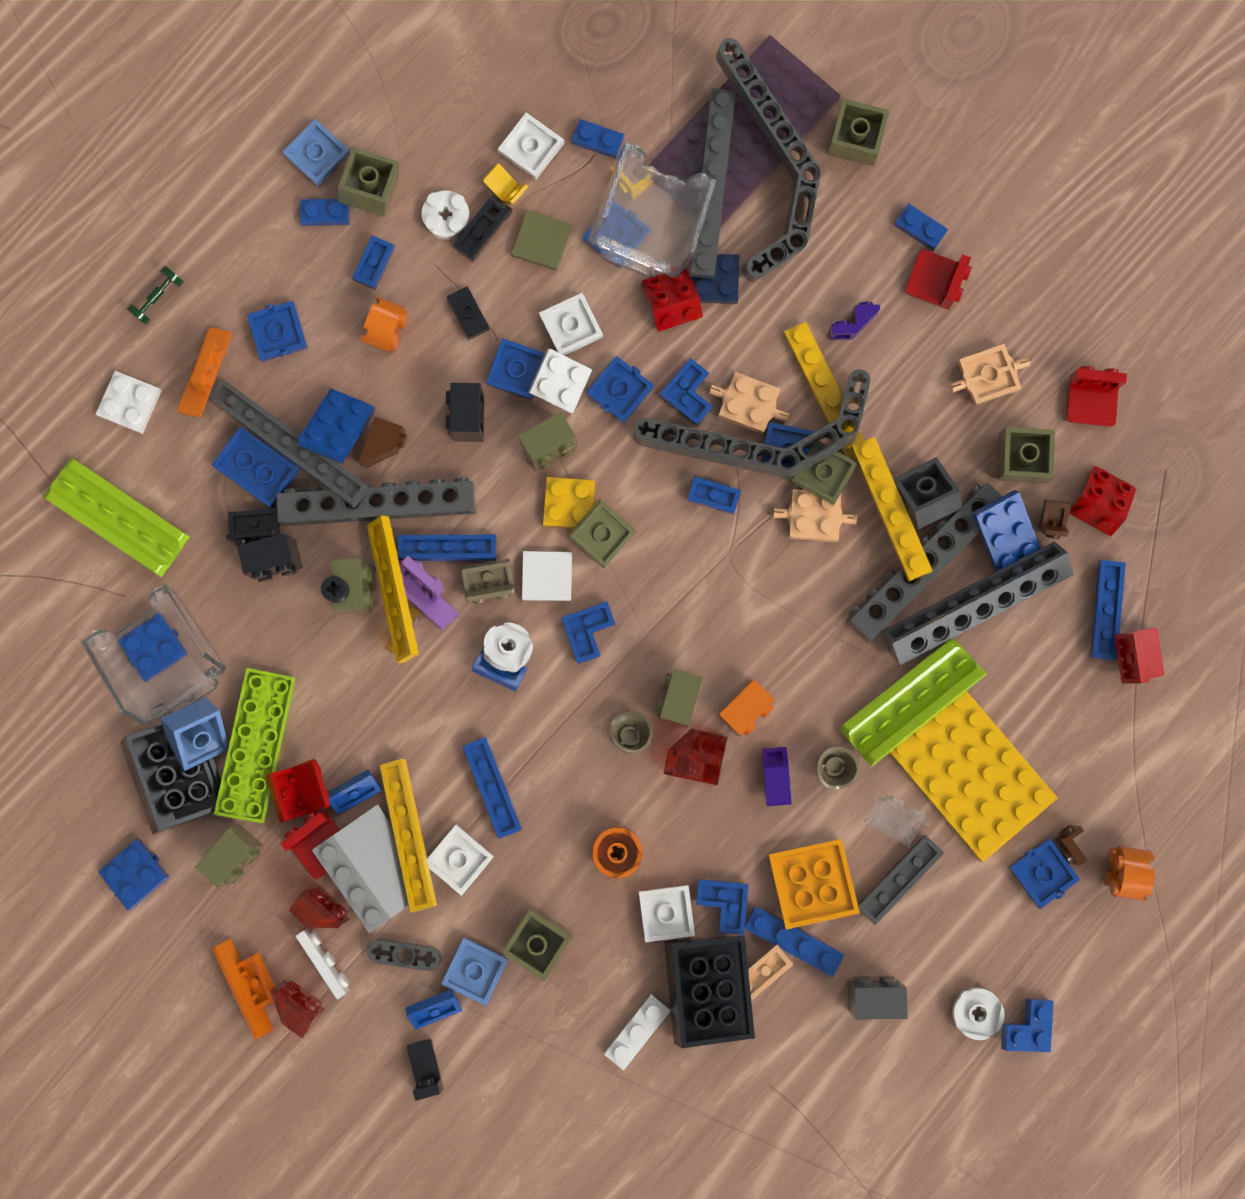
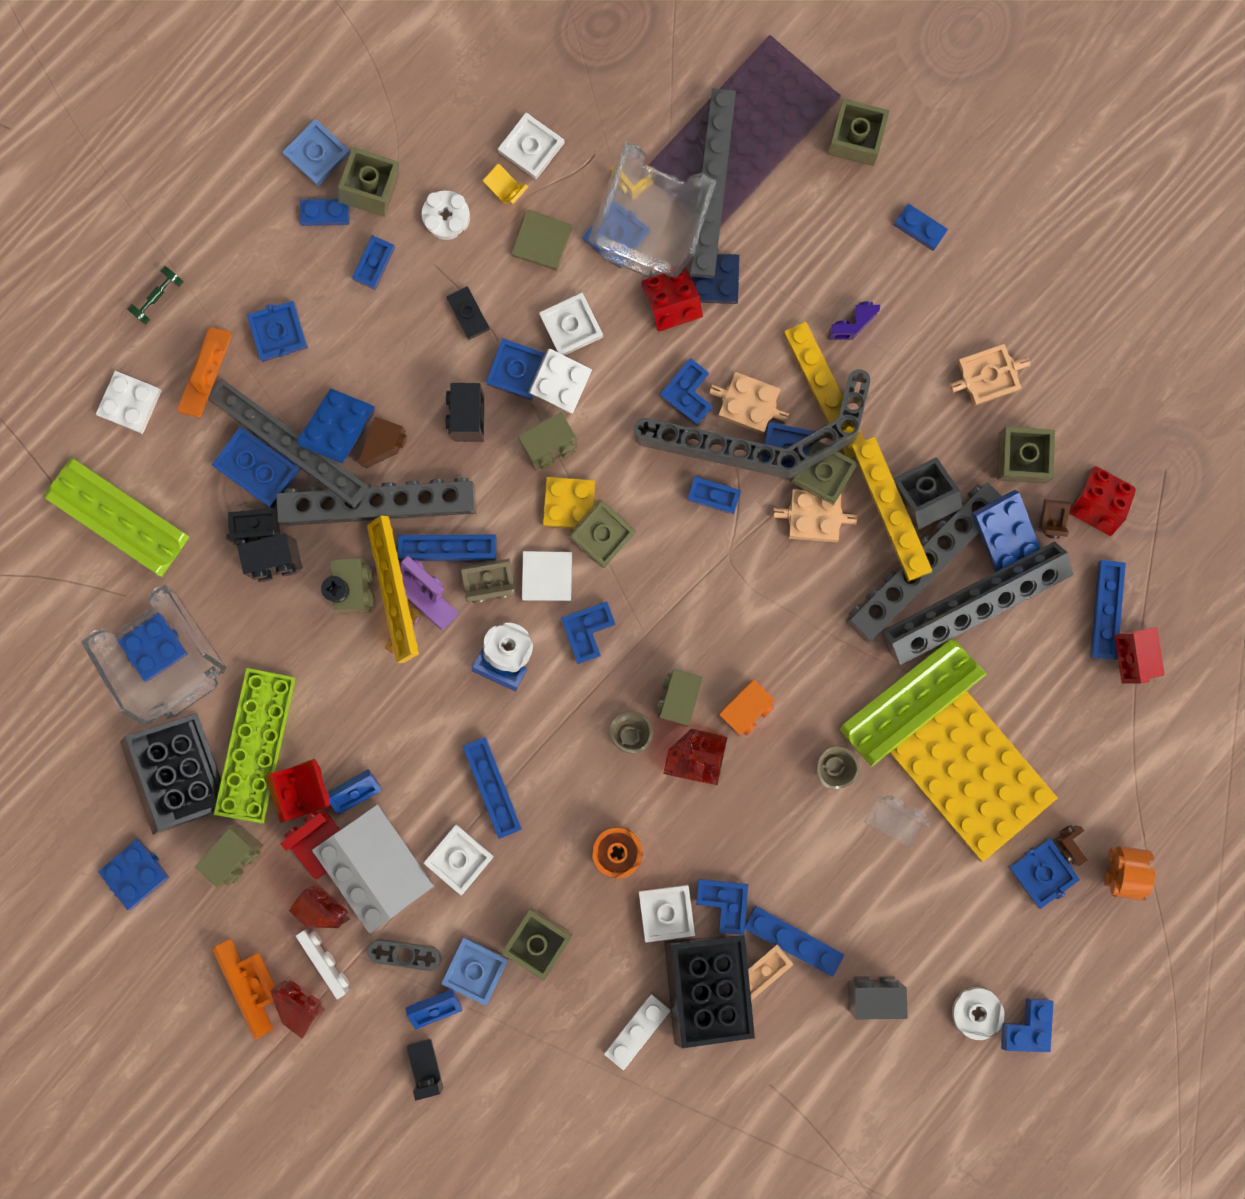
medium blue slope [160,697,229,771] -> none
orange brick [360,296,409,353] -> none
yellow plate [379,759,437,912] -> none
black plate [453,195,513,262] -> none
blue plate [572,119,624,159] -> none
blue plate [586,356,654,424] -> none
dark grey beam [716,38,821,282] -> none
dark purple slope [762,747,792,806] -> none
light orange plate [768,839,860,930] -> none
dark grey plate [858,835,944,925] -> none
red bracket [905,250,972,310] -> none
red bracket [1066,366,1127,427] -> none

